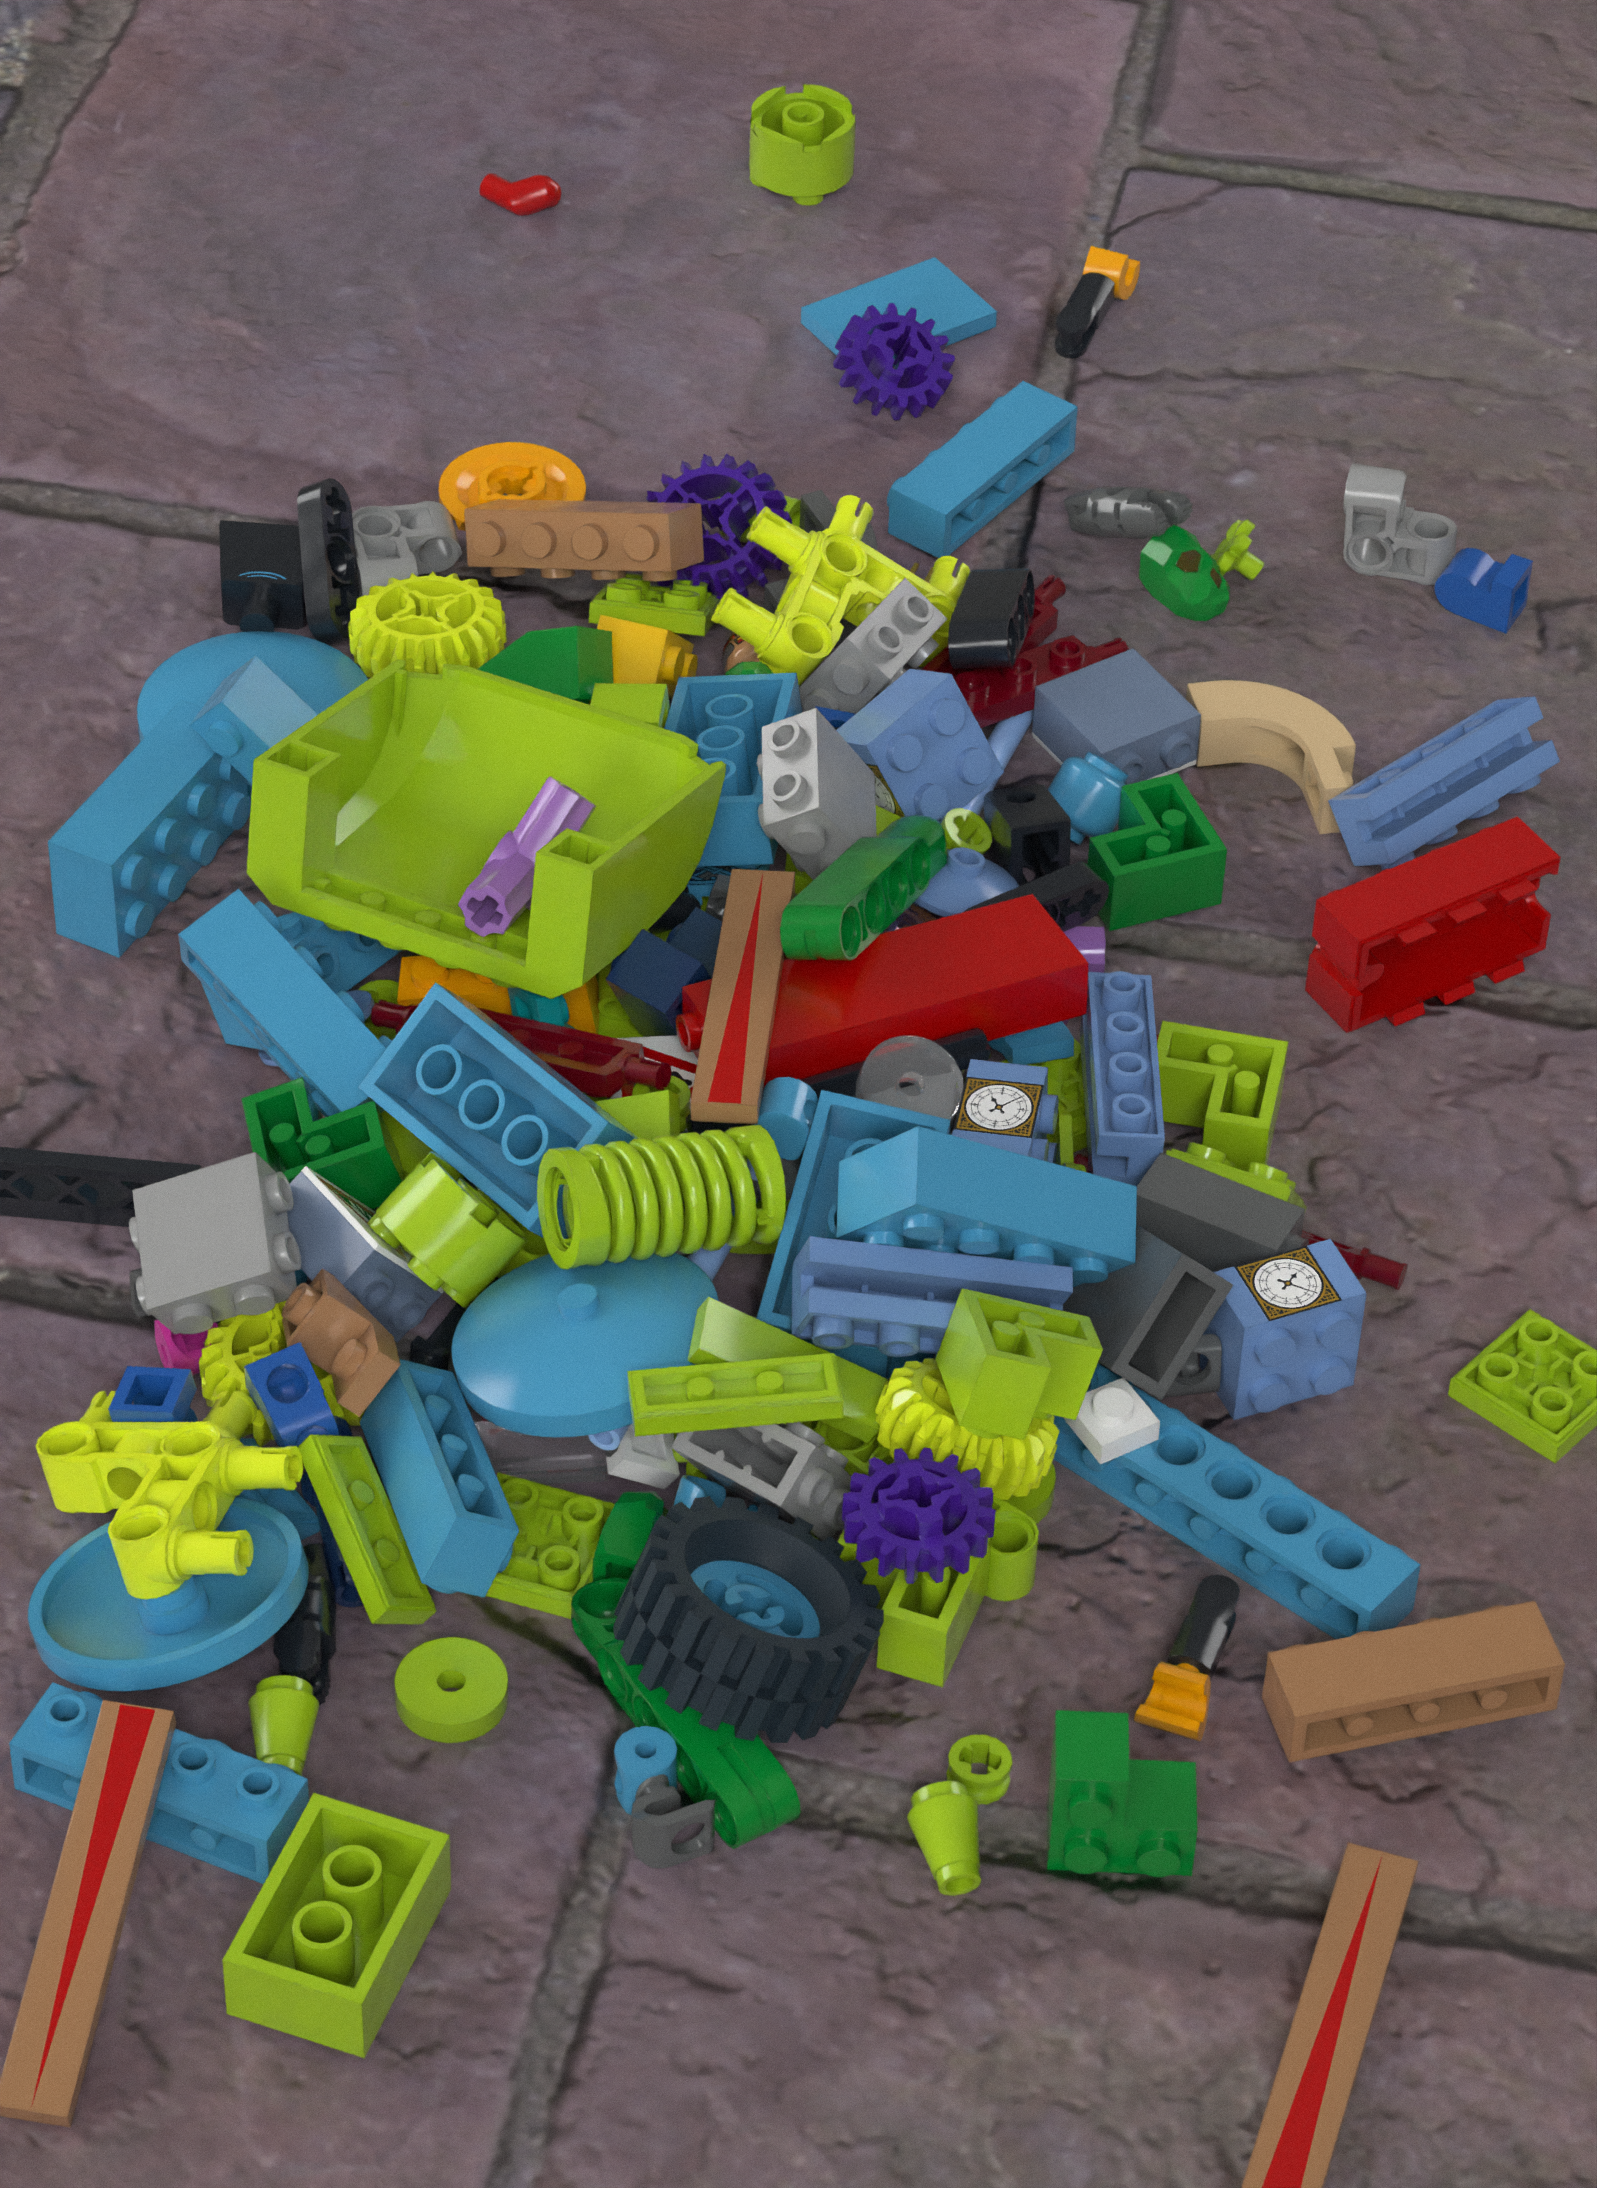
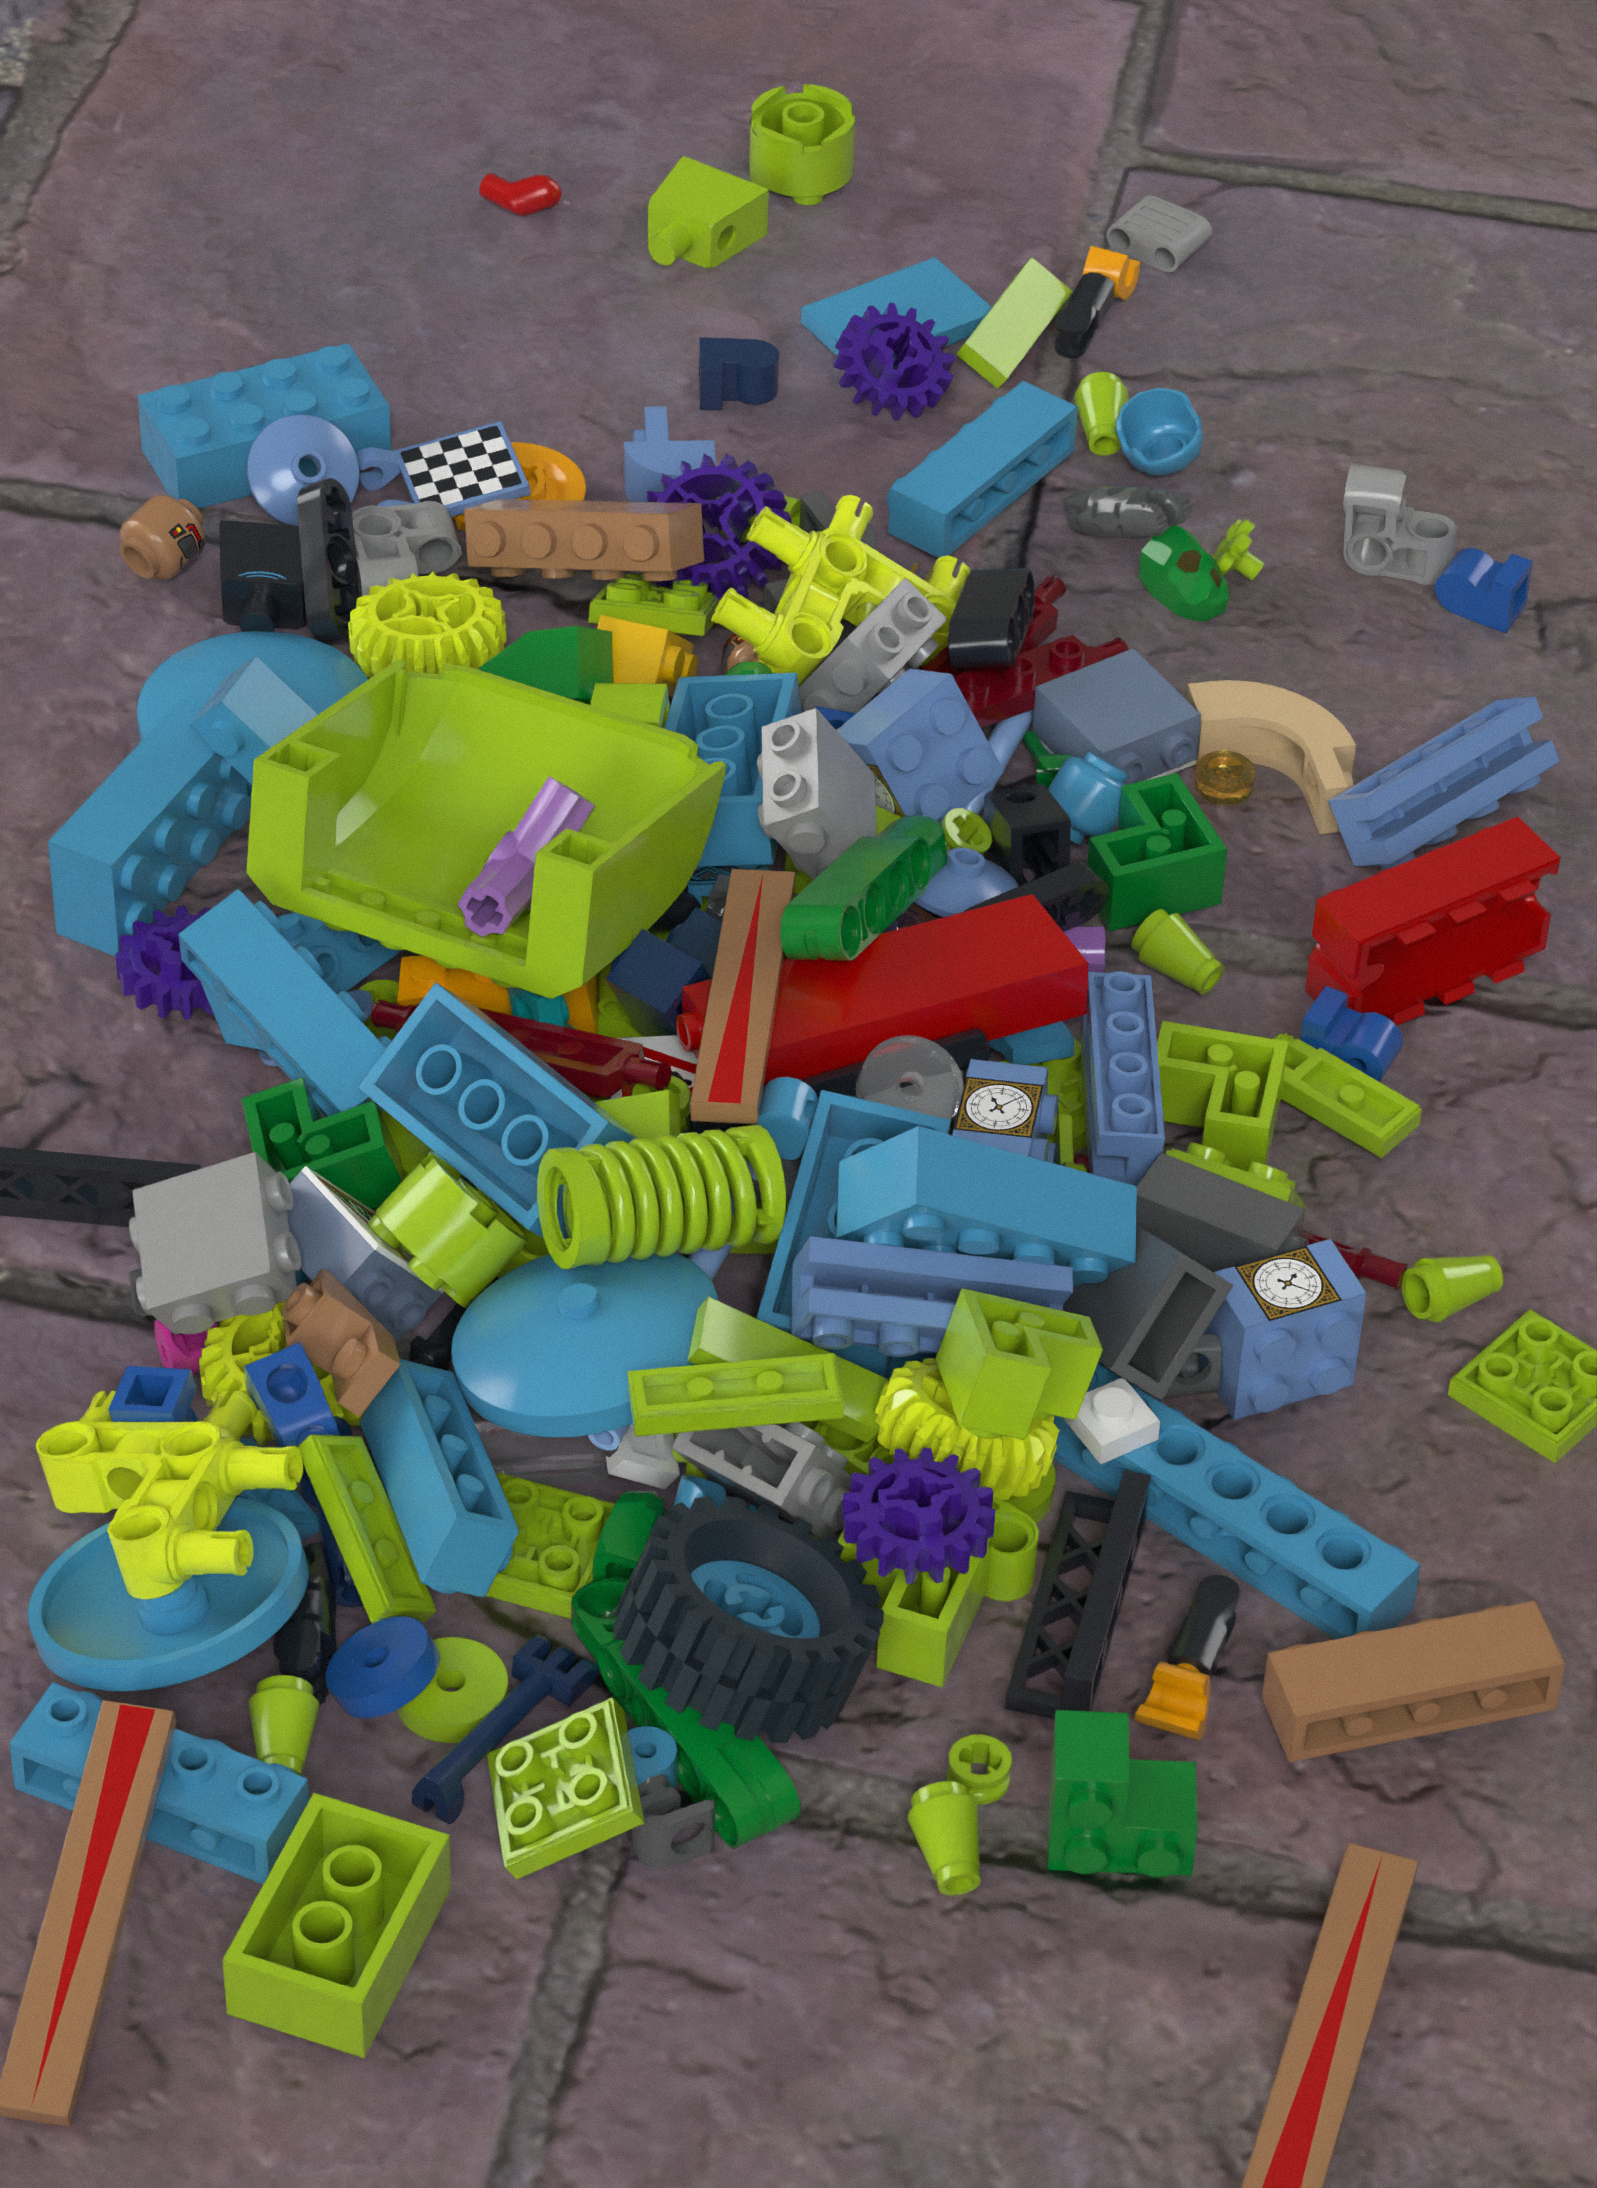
none -> dark purple gear [115,906,214,1020]
none -> medium nougat head [119,494,206,580]
none -> dark azure brick [138,343,391,509]
none -> medium blue dish [246,415,359,526]
none -> blue piece [325,1616,440,1718]
none -> flag [356,421,531,517]
none -> dark blue hinge [412,1634,599,1825]
none -> lime tile [487,1697,645,1880]
none -> medium blue brick [623,406,716,502]
none -> lime torso [648,156,769,268]
none -> dark blue leg [699,337,779,410]
none -> lime tile [956,257,1073,389]
none -> black fence [1005,1470,1151,1720]
none -> green hand [1023,731,1071,789]
none -> lime cone [1074,372,1129,455]
none -> light grey piece [1106,195,1212,272]
none -> dark azure hair [1116,387,1205,476]
none -> lime cone [1131,909,1225,995]
none -> clear yellow tile [1194,750,1256,805]
none -> lime hinge [1274,1033,1422,1158]
none -> blue leg [1300,986,1403,1082]
none -> lime cone [1402,1255,1503,1322]

